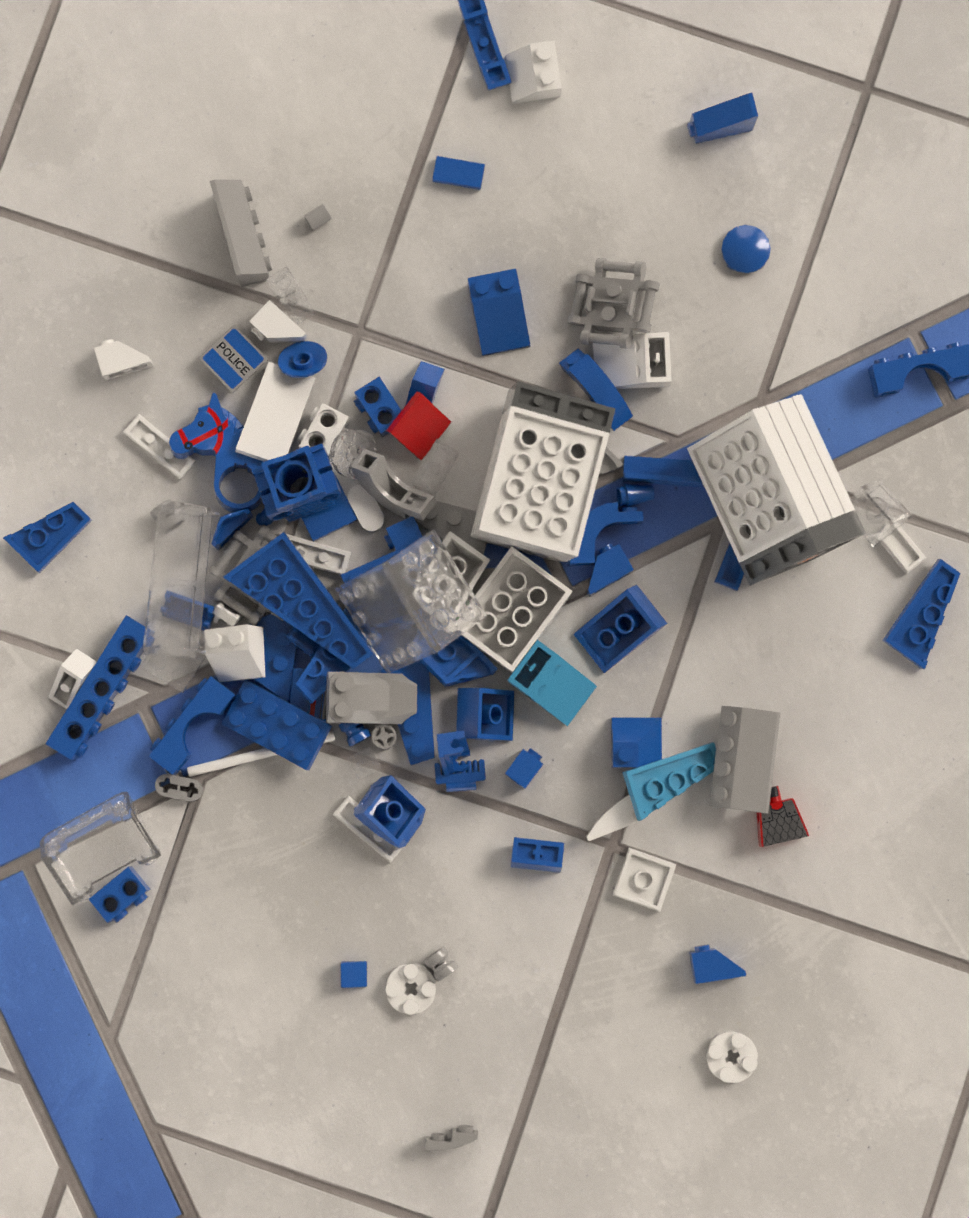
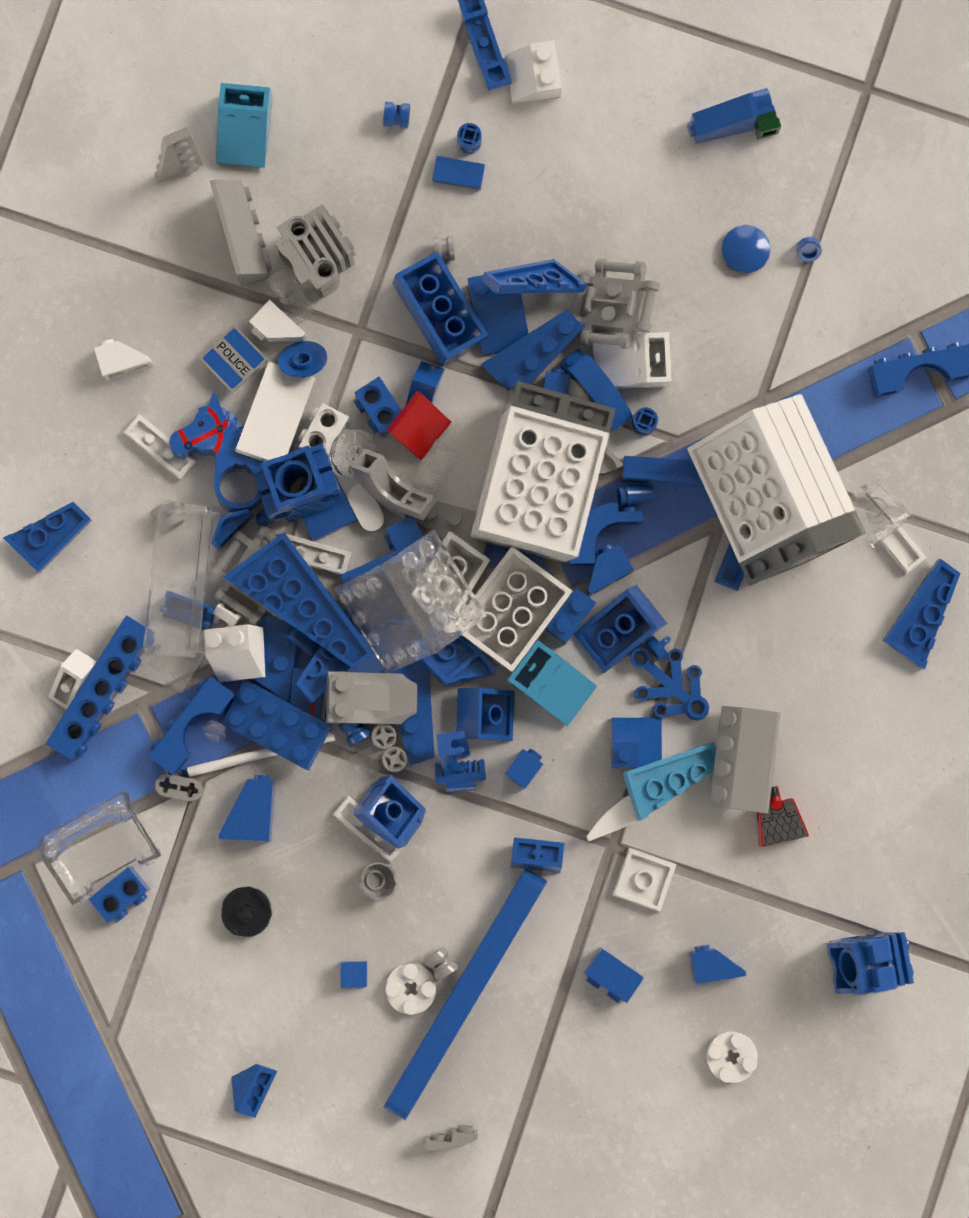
none -> light grey wing [154,127,203,184]
none -> clear plate [202,720,227,742]
none -> dark azure slope [216,83,273,168]
none -> blue slope [219,775,275,841]
none -> black plate [221,886,273,937]
none -> blue slope [231,1064,277,1118]
none -> light grey piece [274,211,356,300]
none -> light grey hair [358,862,398,901]
none -> light grey wheel [382,747,408,772]
none -> blue wheel [383,101,410,129]
none -> blue beam [383,868,547,1120]
none -> blue slope [392,251,489,367]
none -> light grey wheel [433,236,455,261]
none -> blue wheel [457,123,482,154]
none -> blue wing [481,259,587,294]
none -> blue wing [481,309,585,391]
none -> blue brick [544,369,571,395]
none -> blue brick [546,588,596,645]
none -> blue brick [584,948,644,1003]
none -> blue plant [630,648,709,721]
none -> blue wheel [632,407,658,436]
none -> blue tile [646,636,671,661]
none -> leg [751,88,782,140]
none -> blue tile [796,237,822,262]
none -> blue piece [826,932,914,995]

